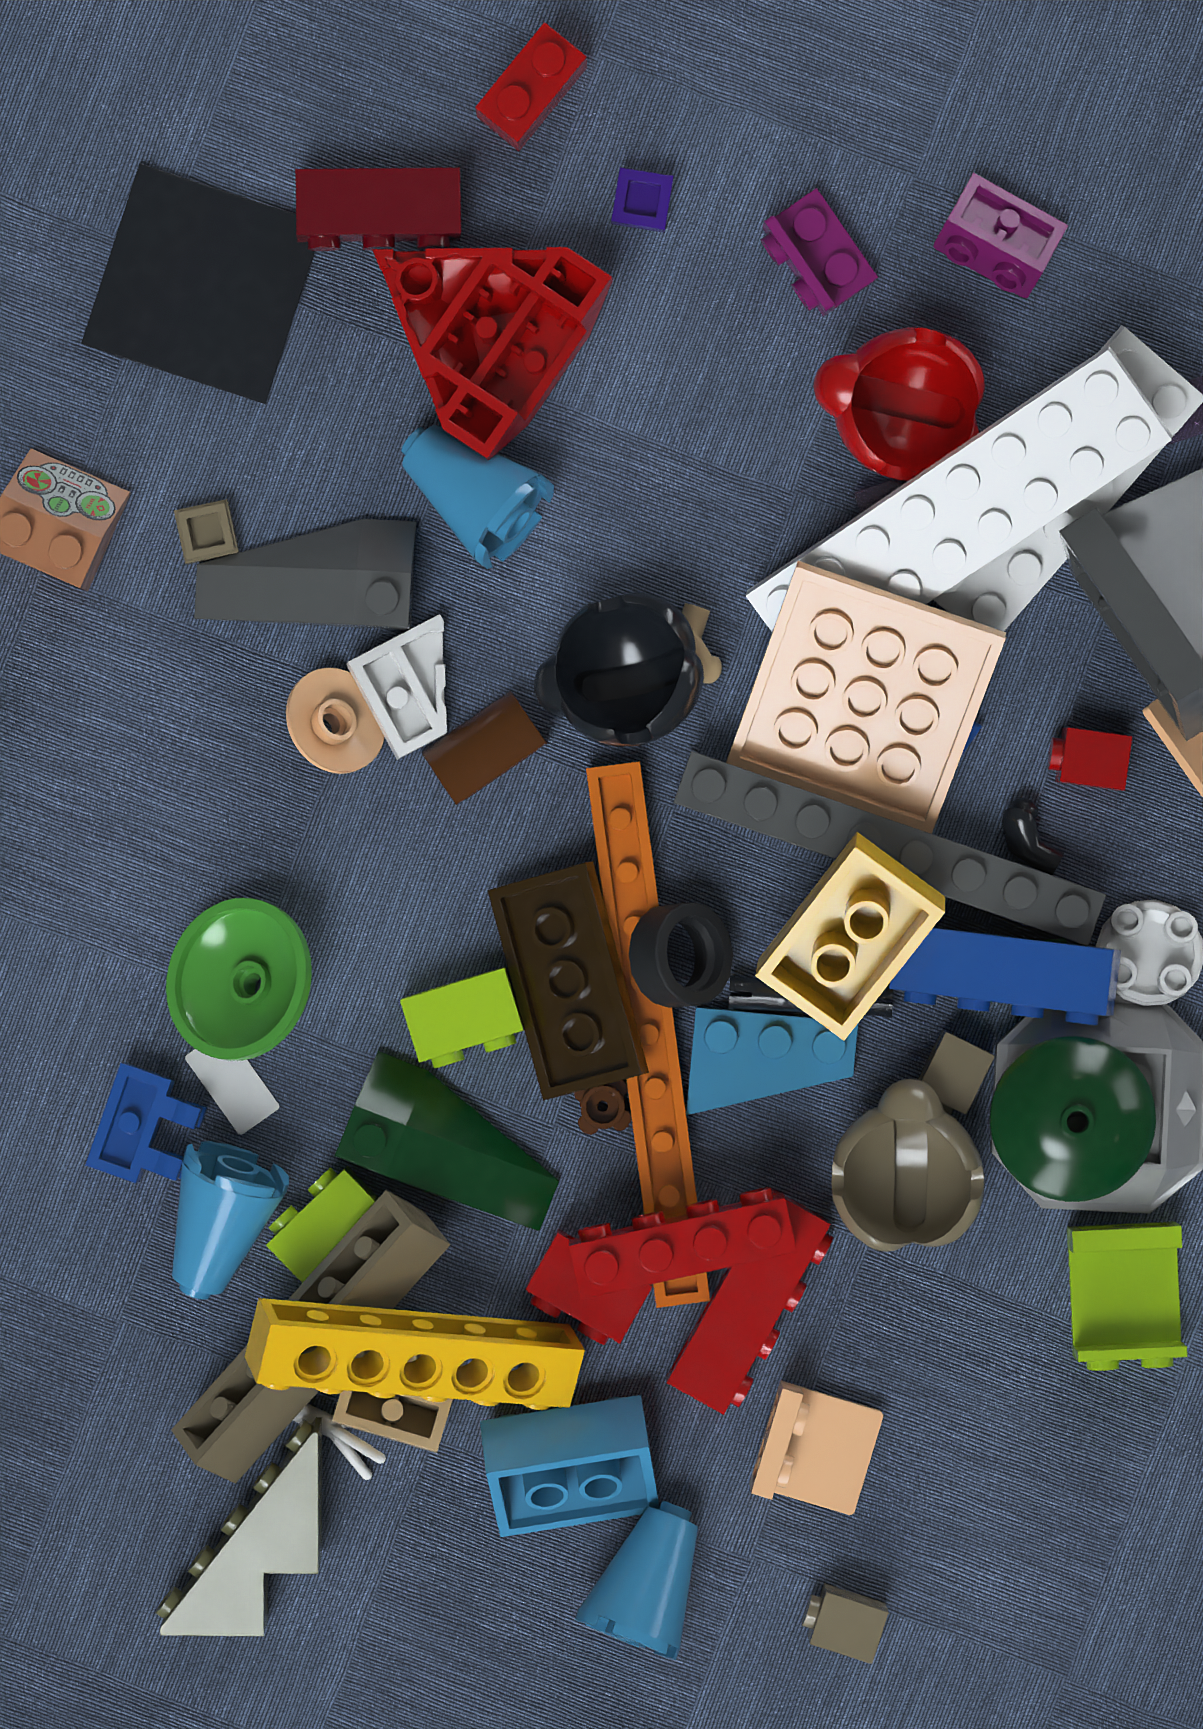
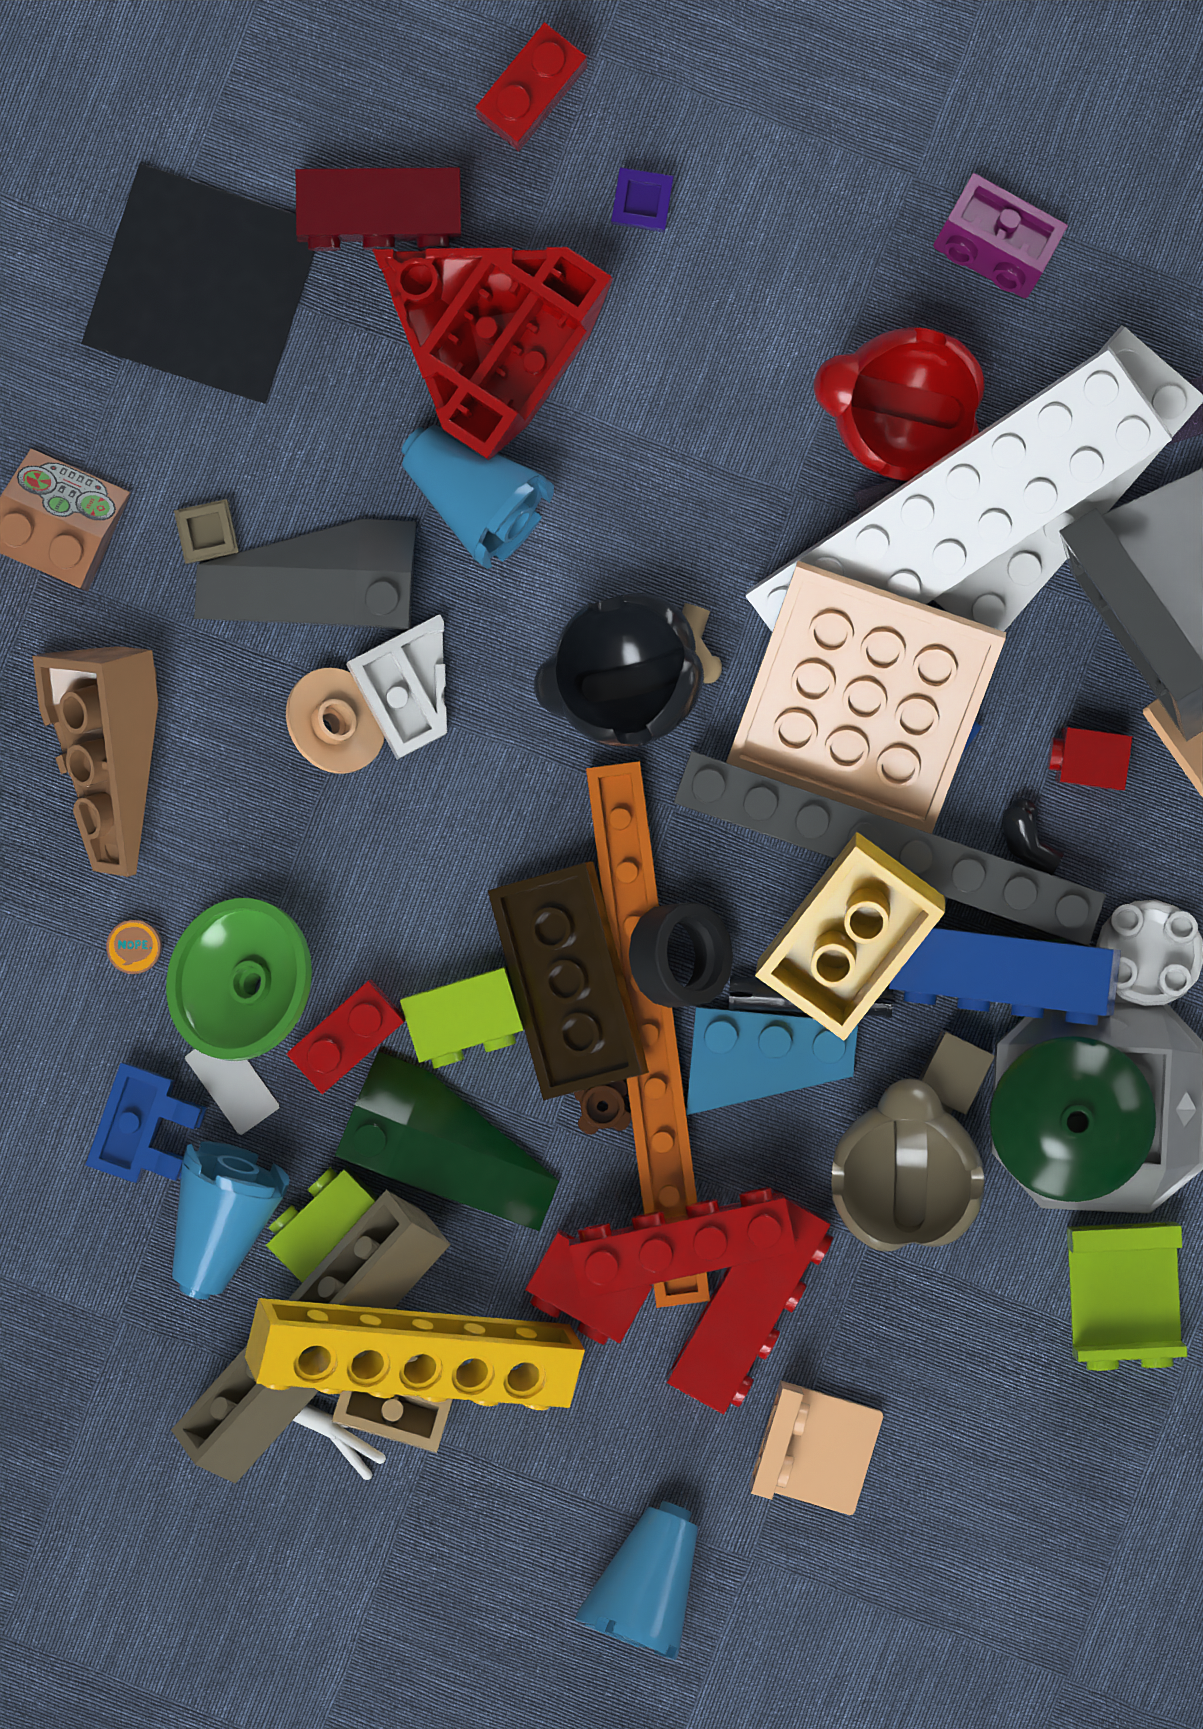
slope [155,1417,322,1637] -> none
reddish brown brick [422,690,547,805] -> none
dark azure slope [480,1395,660,1537] -> none
magenta bracket [760,188,878,317] -> none
dark tan brick [801,1583,889,1664] -> none
none -> medium nougat wedge [32,646,159,877]
none -> nougat tile [106,920,162,974]
none -> red brick [286,979,406,1095]

